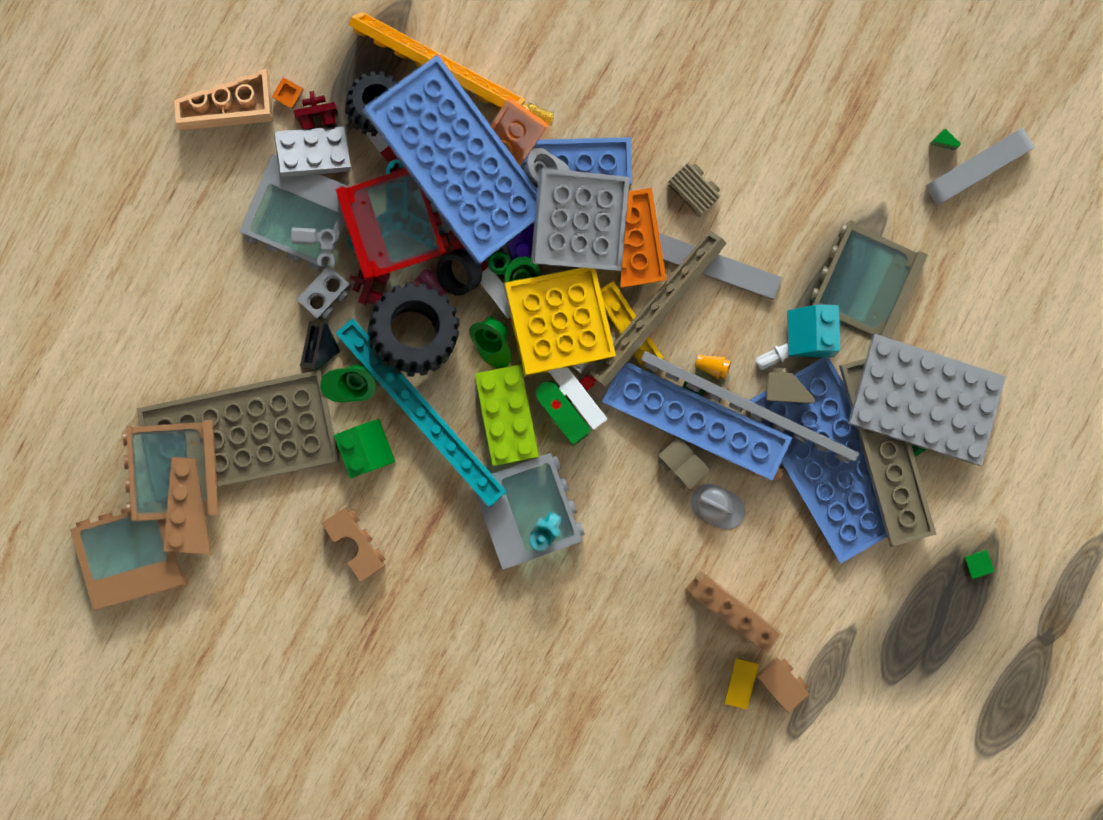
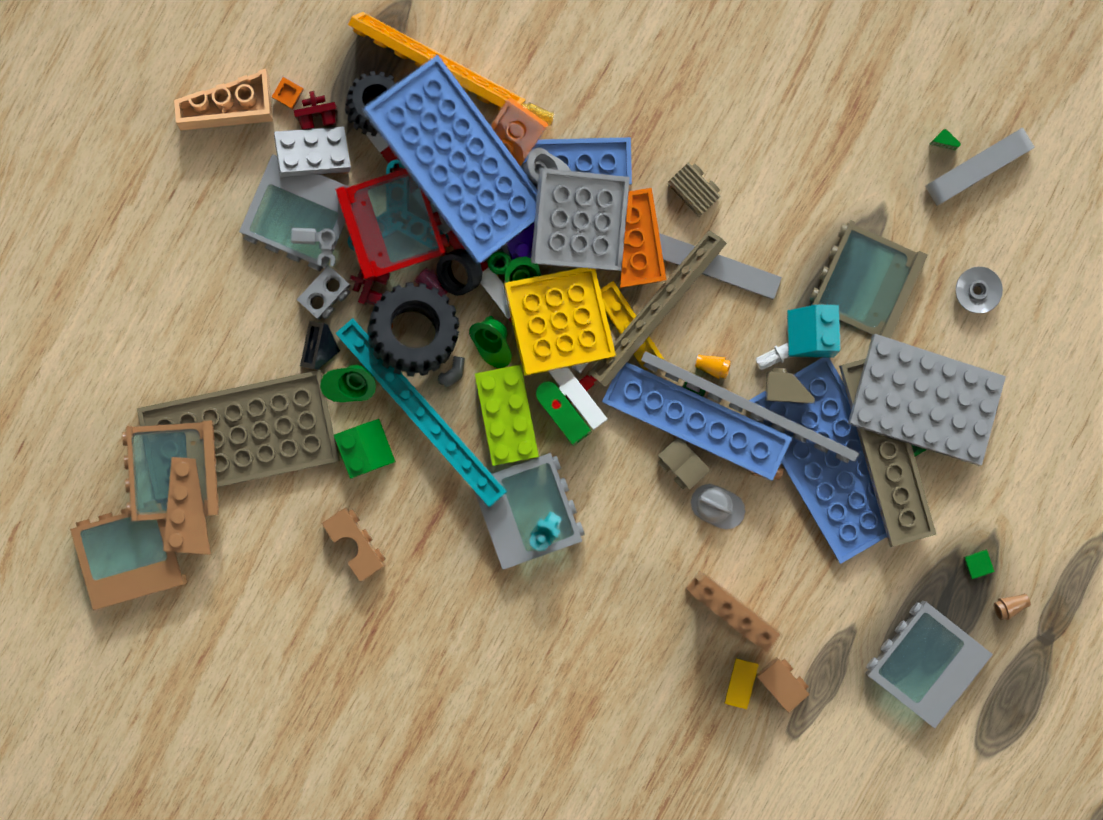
none -> dark grey arm [438,356,465,387]
none -> panel [865,600,993,728]
none -> light grey dish [956,267,1003,313]
none -> medium nougat cone [994,593,1031,620]

